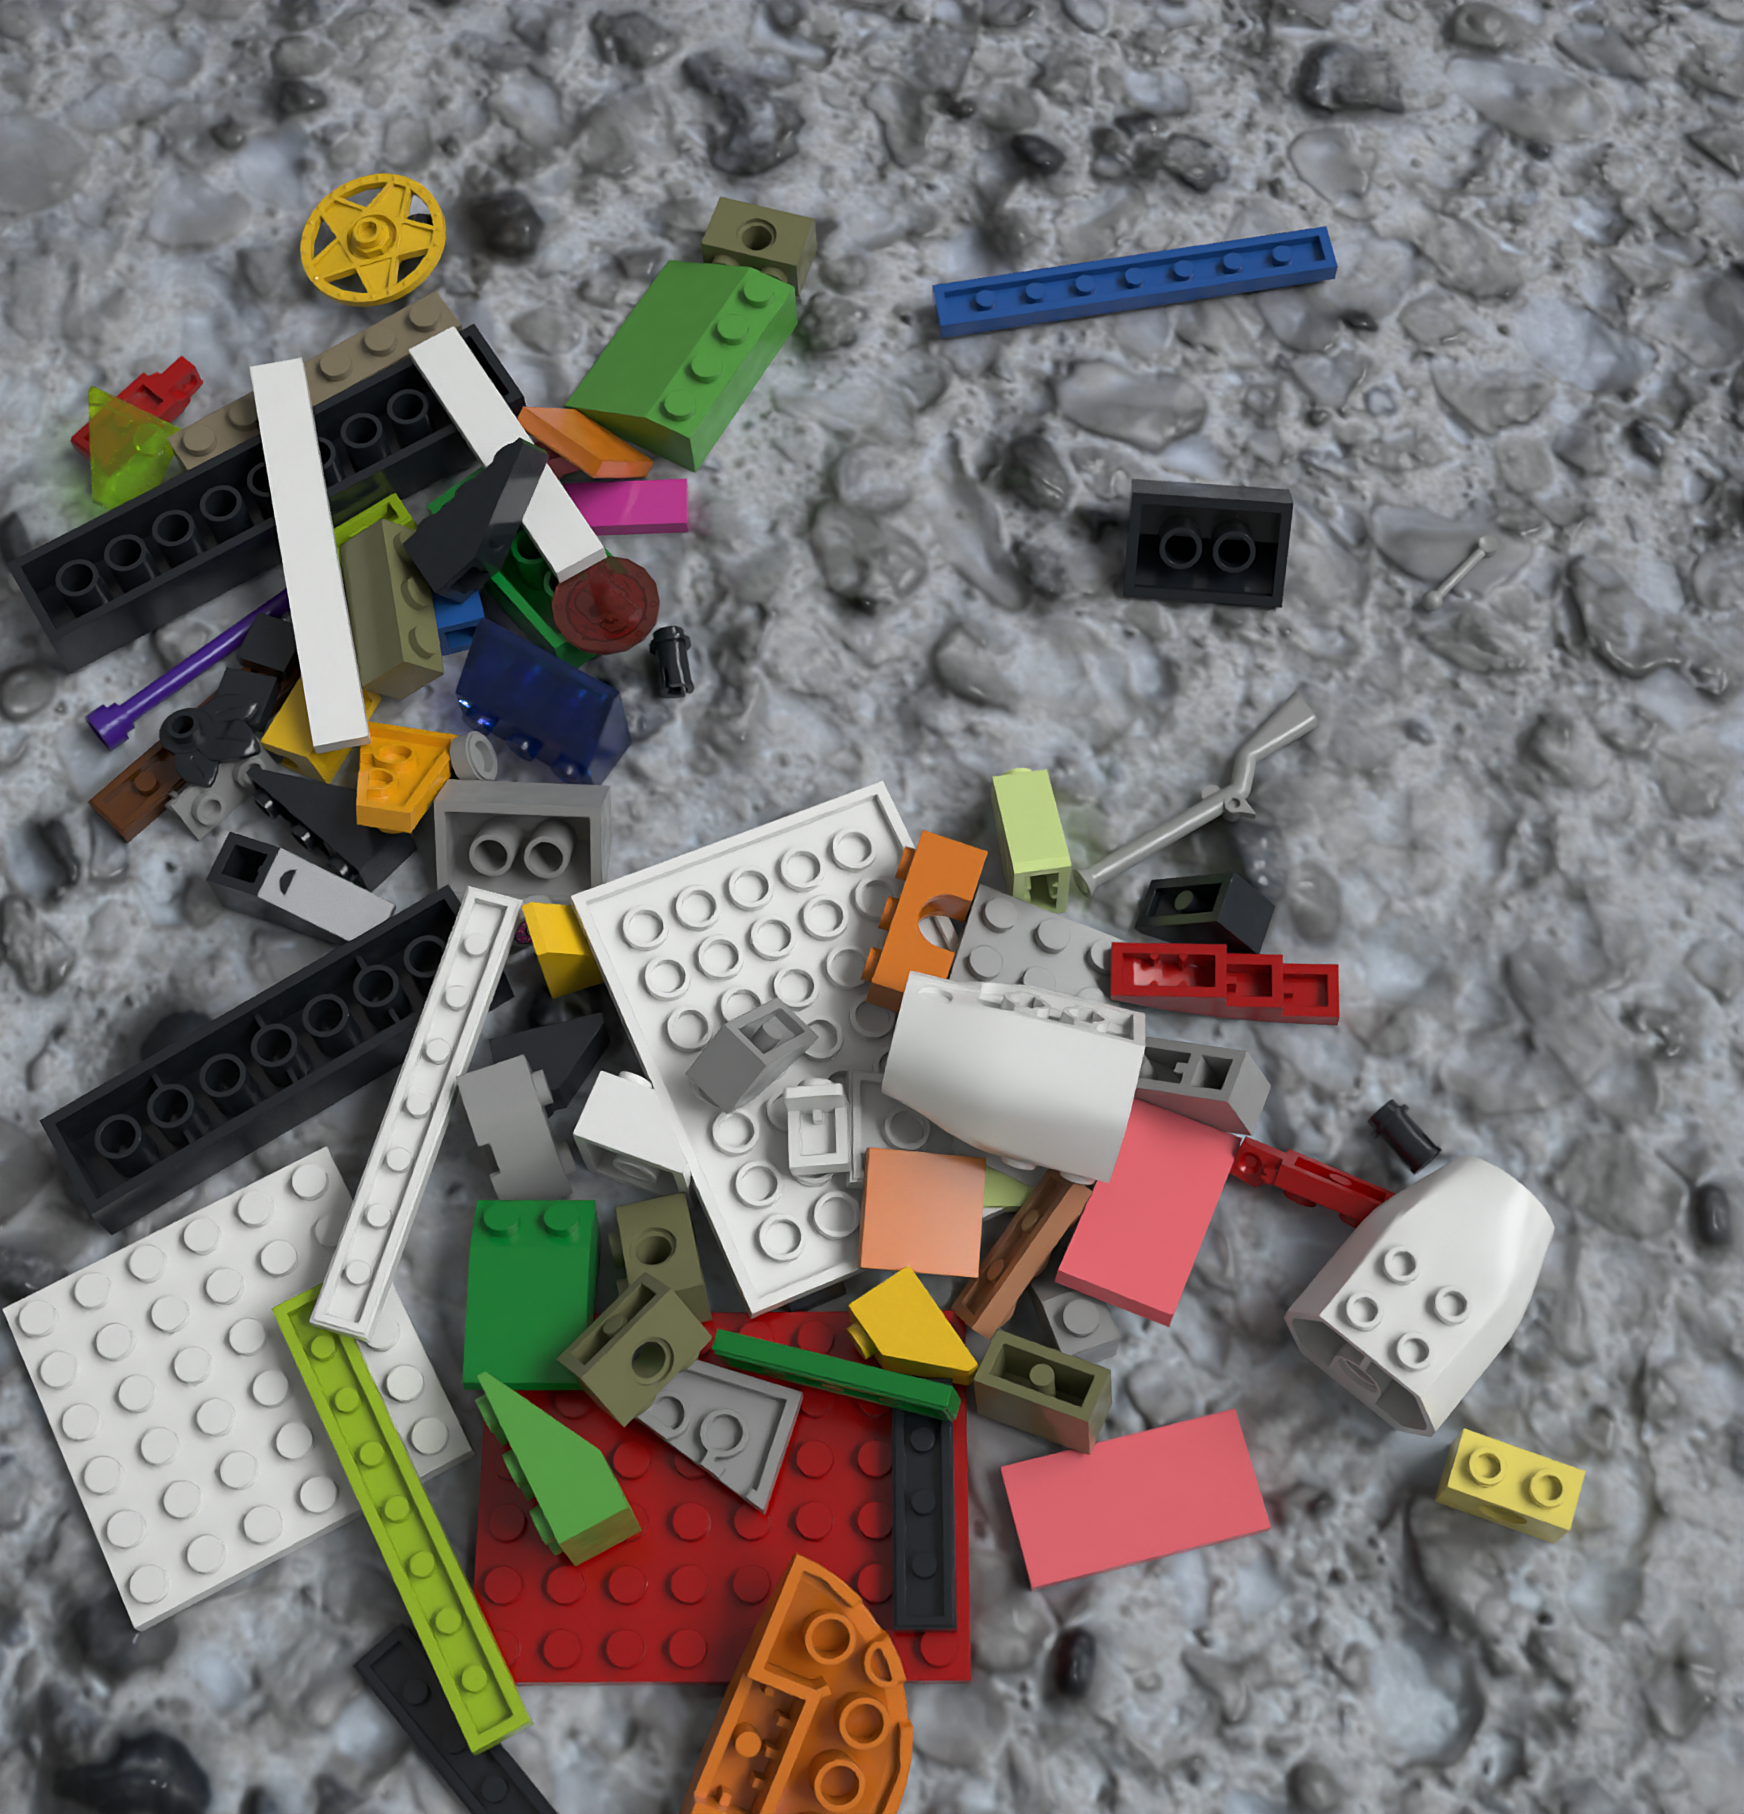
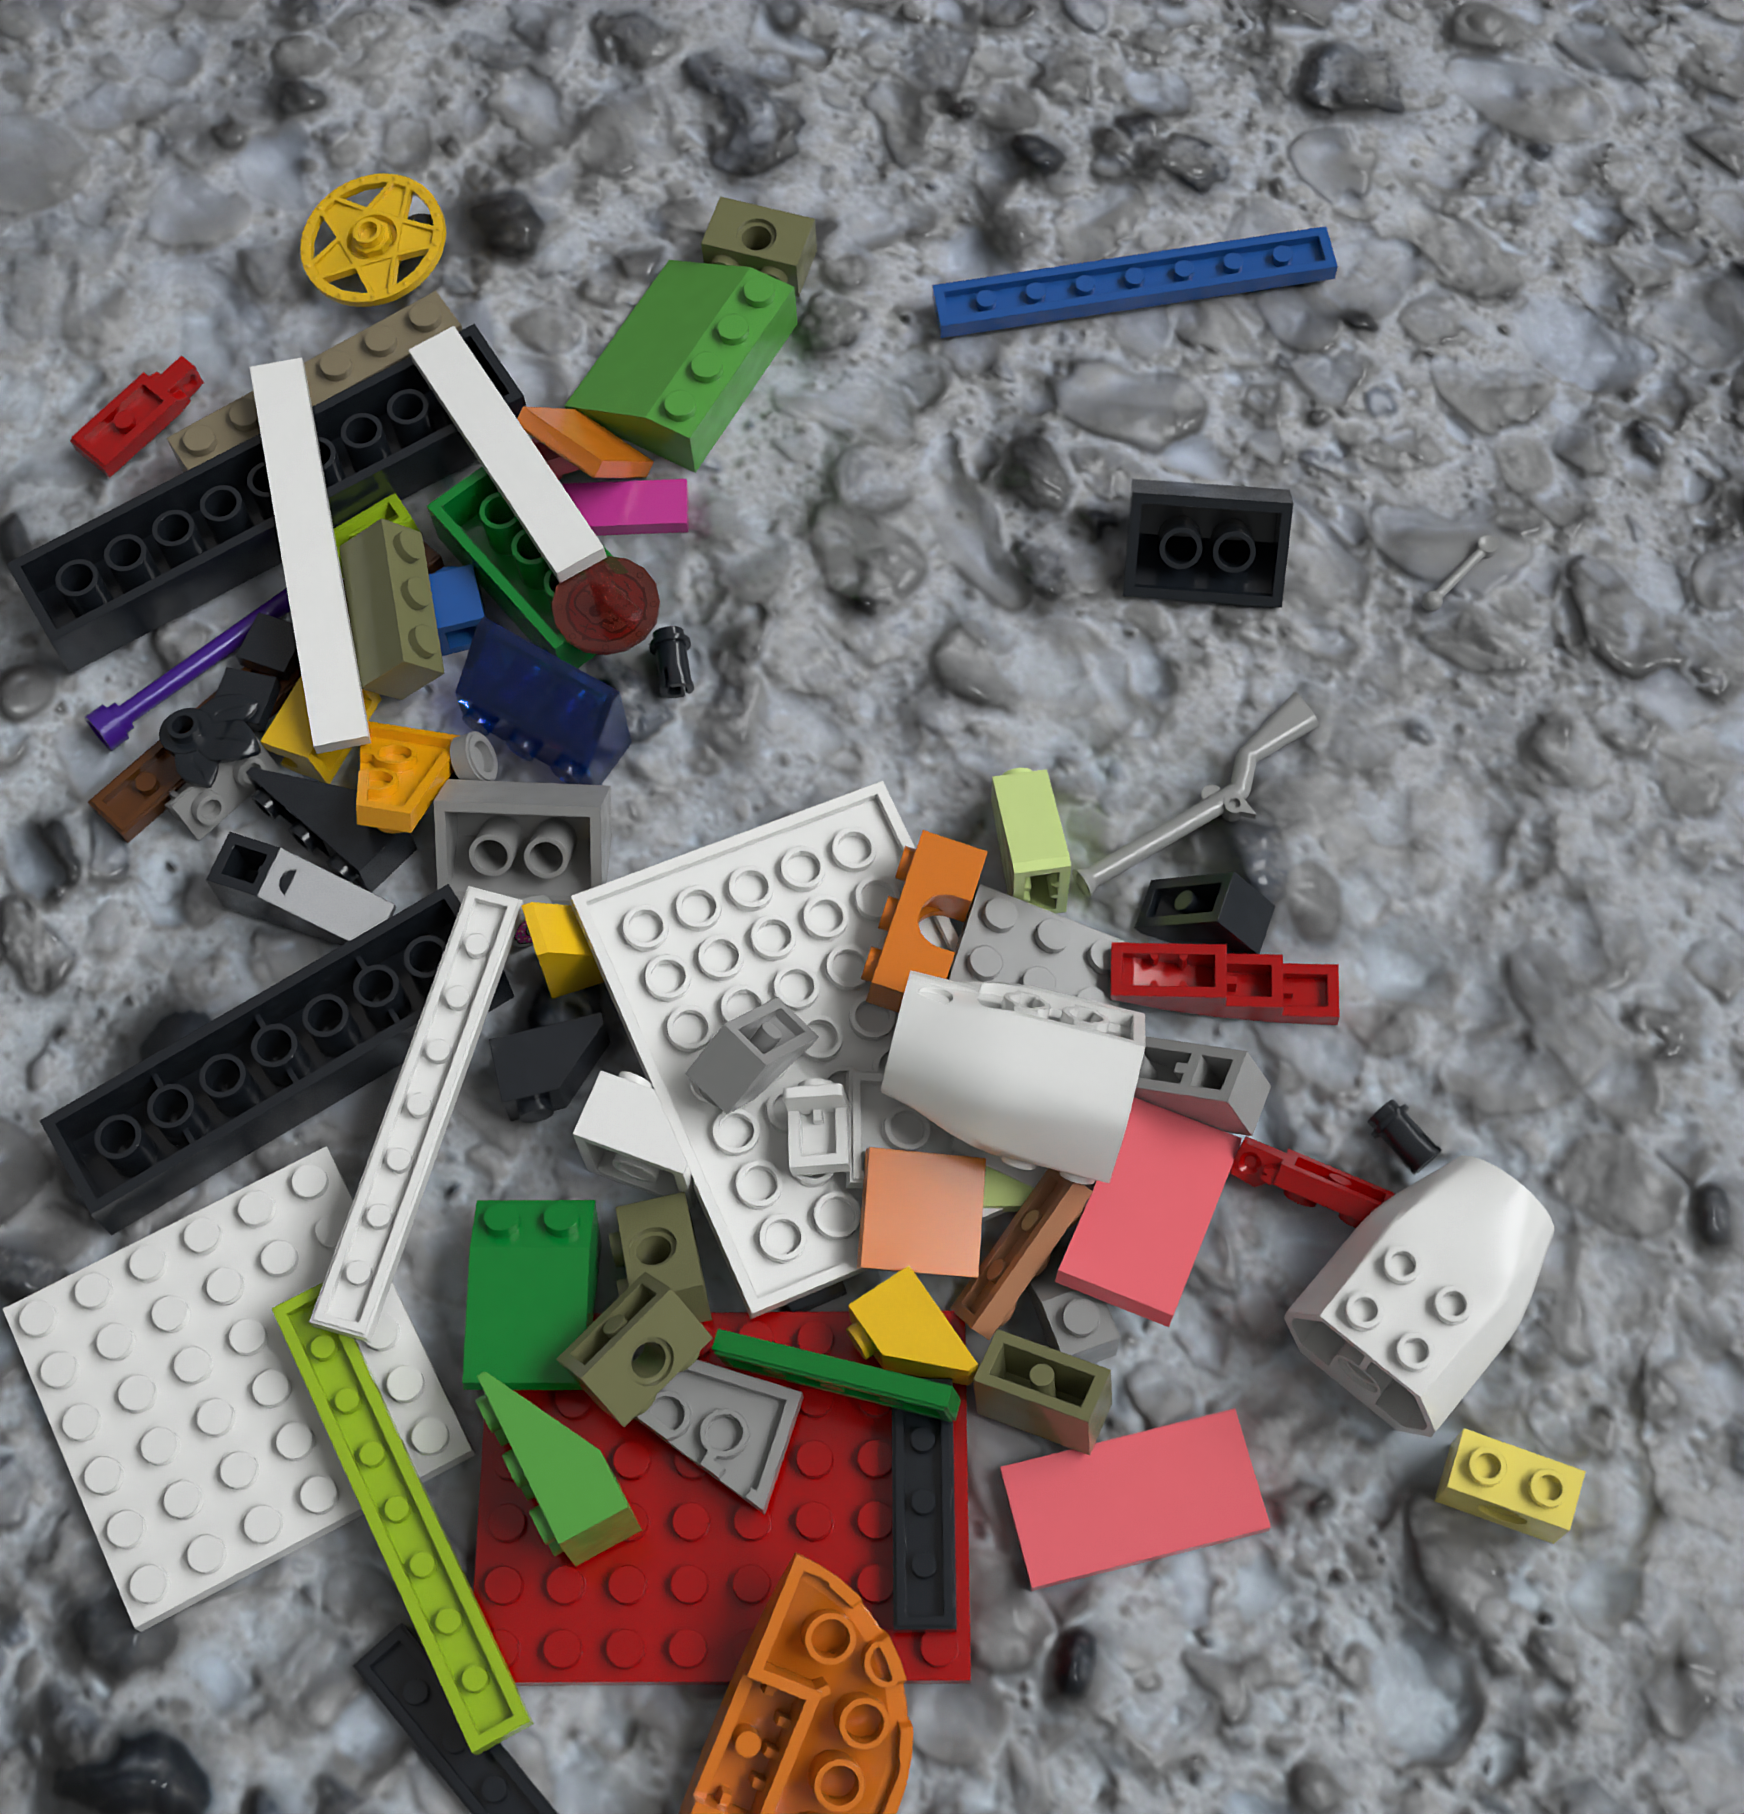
clear neon green wing [88,385,182,511] -> none
black slope [402,437,550,603] -> none
light grey brick [456,1054,578,1200] -> none

